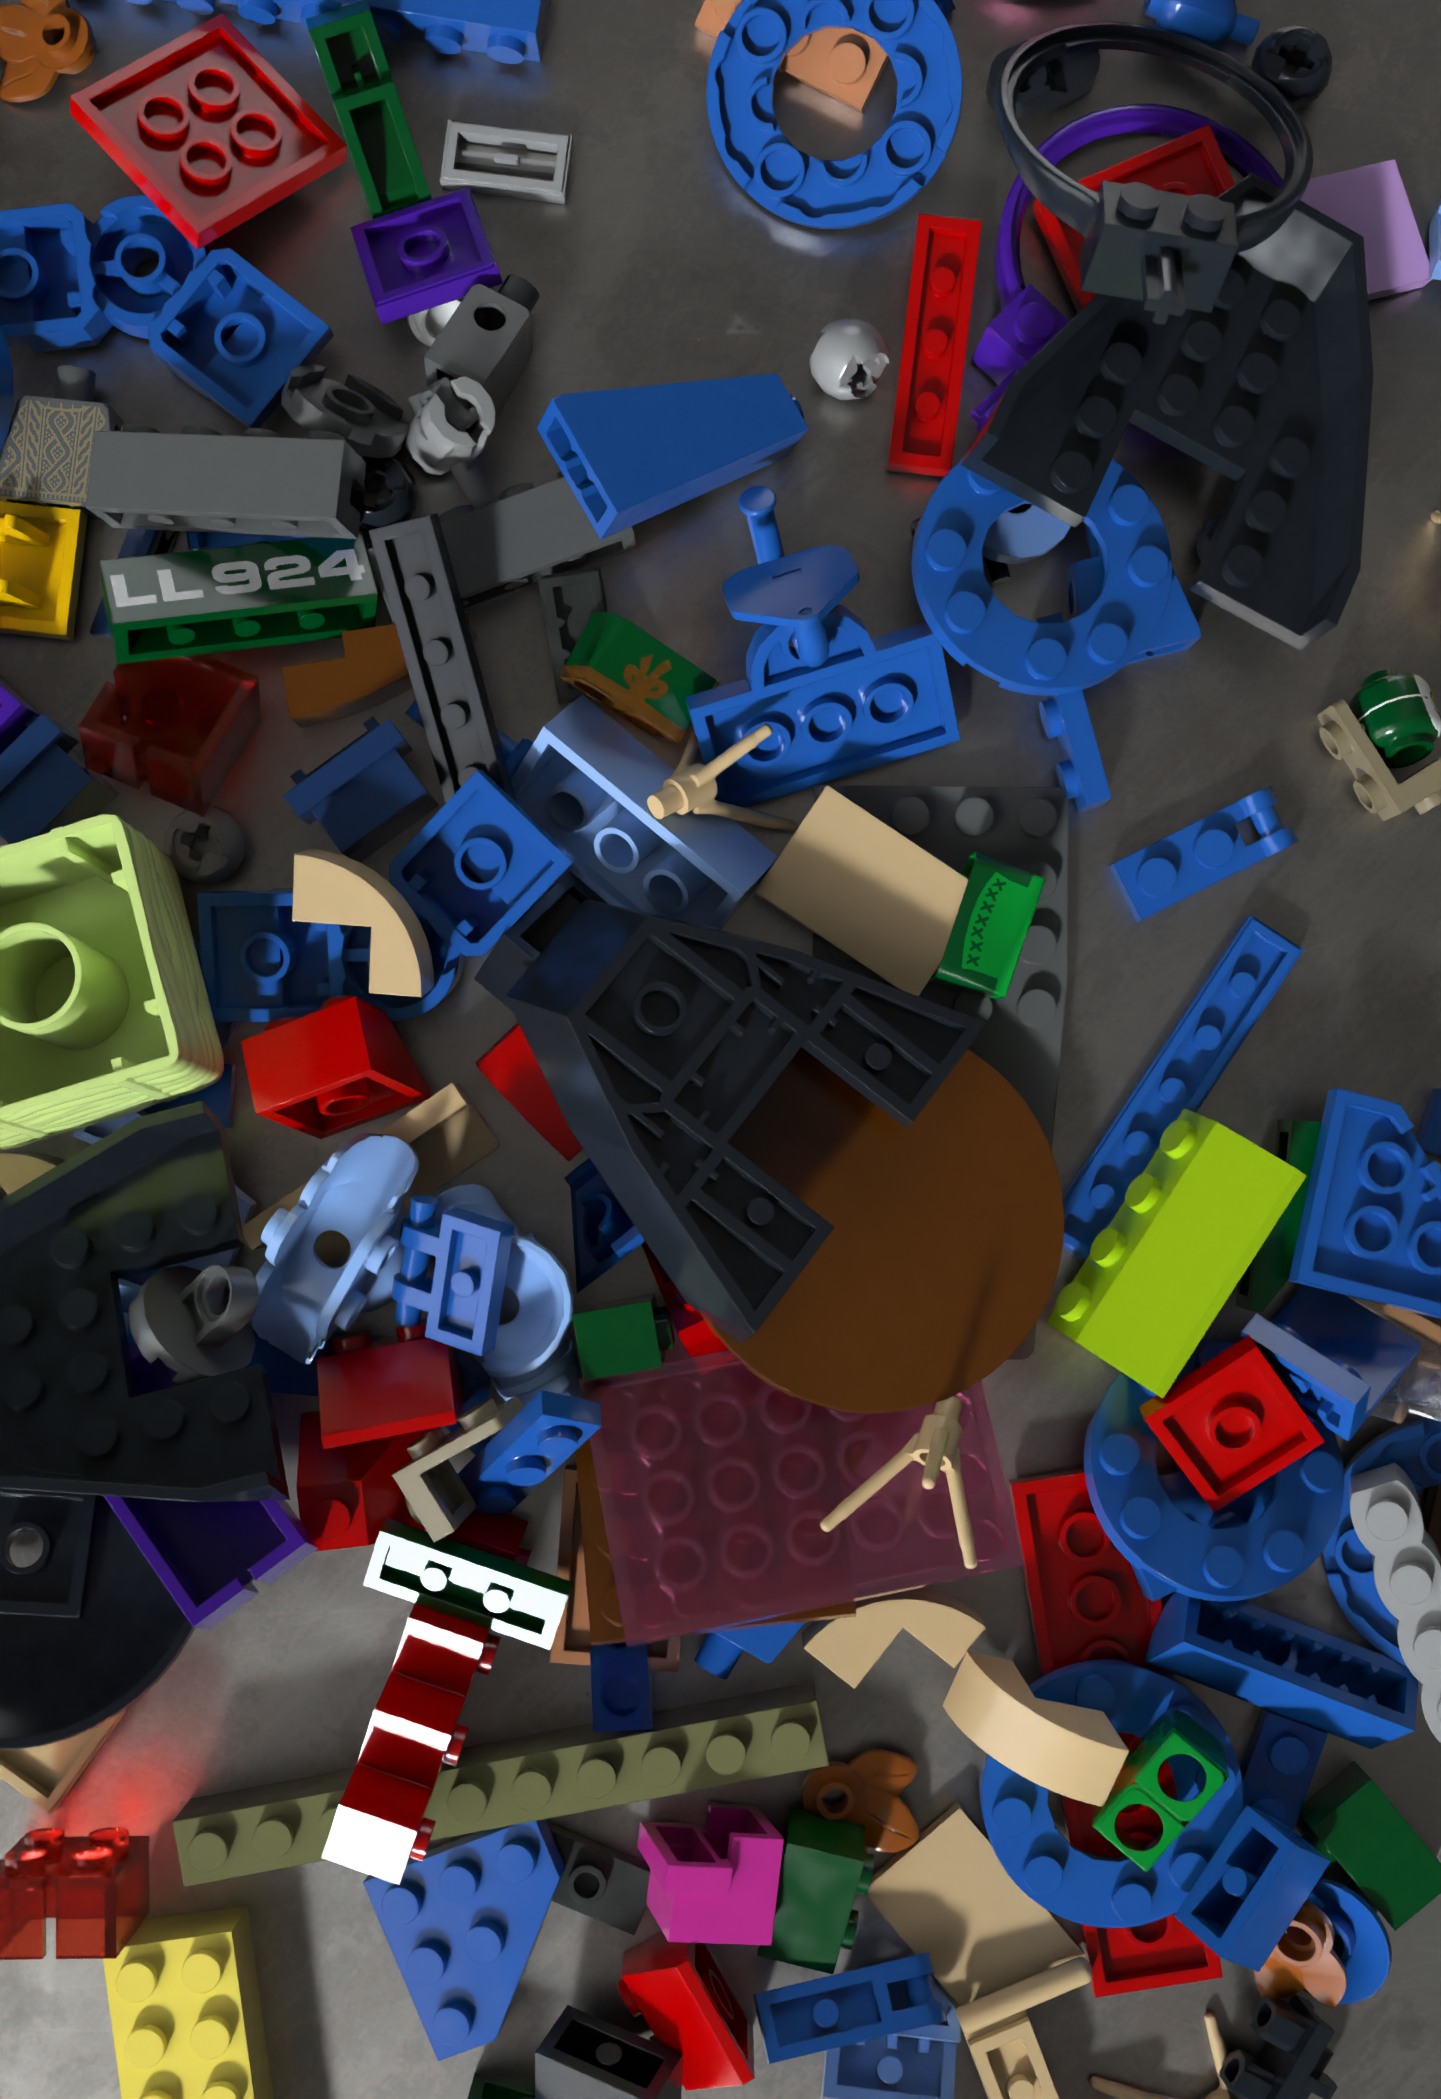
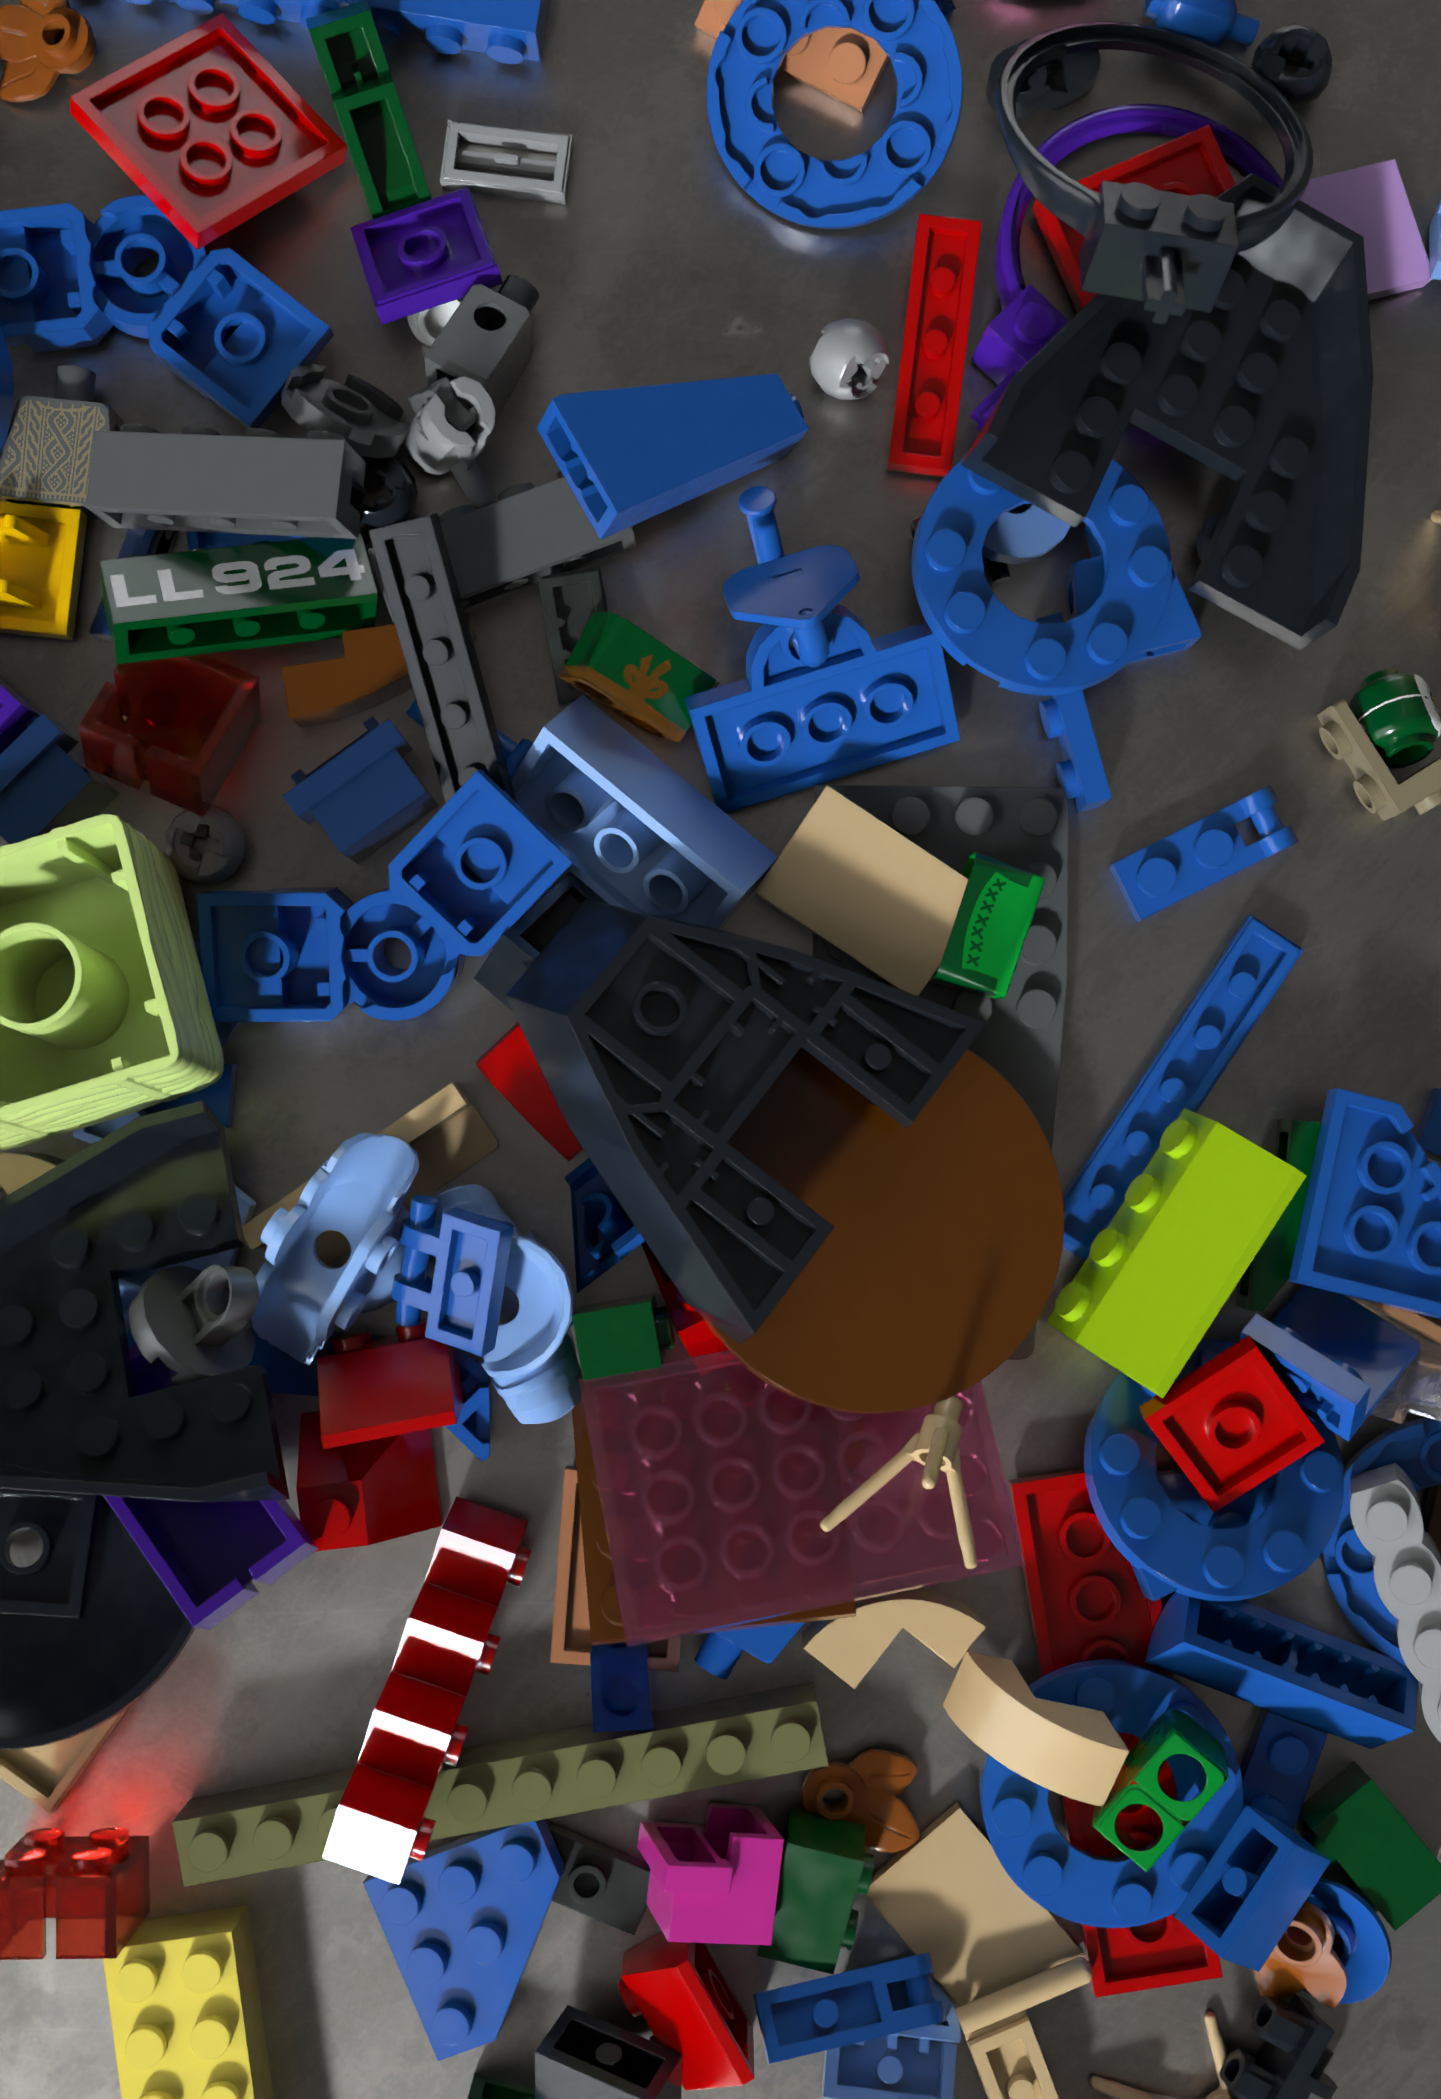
red slope [241,995,431,1140] -> none
tan brick [292,848,434,997] -> none
plate [363,1517,573,1650] -> none
dark tan bracket [392,1396,524,1542] -> none
blue plate [458,1390,602,1514] -> none
tan plant [647,723,797,833] -> none

